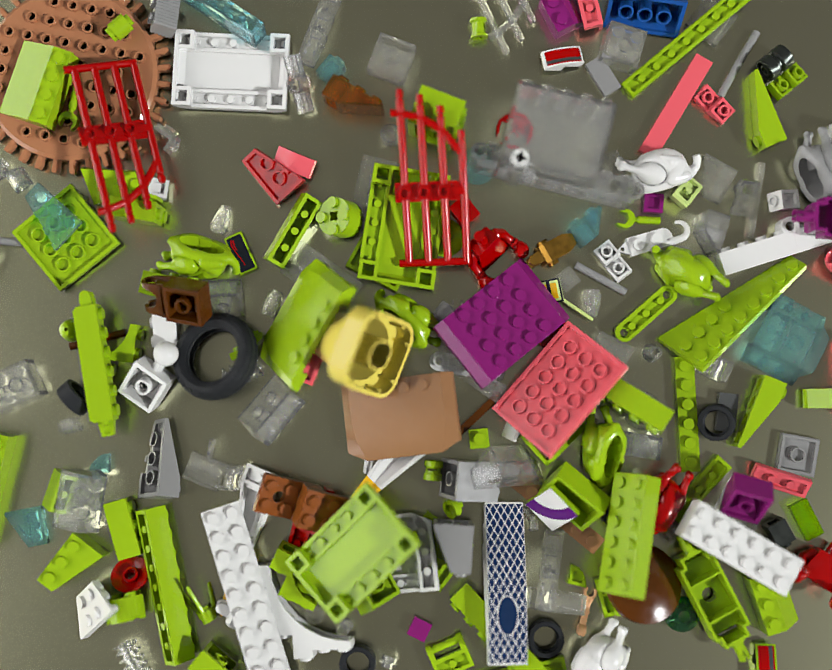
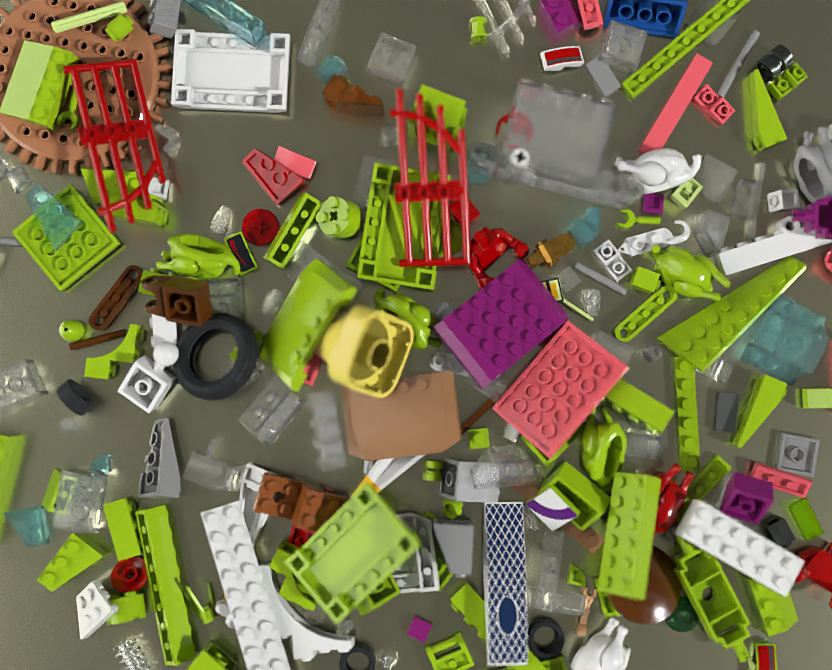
lime hinge [72,290,120,437] -> none
clear piece [283,53,314,114] -> none
black tyre [697,403,736,441] -> none
none -> yellowish green axle [51,1,127,33]
none -> reddish brown plate [89,265,143,330]
none -> red tile [242,209,280,247]
none -> clear brick [306,390,348,472]
none -> lime brick [628,266,661,294]

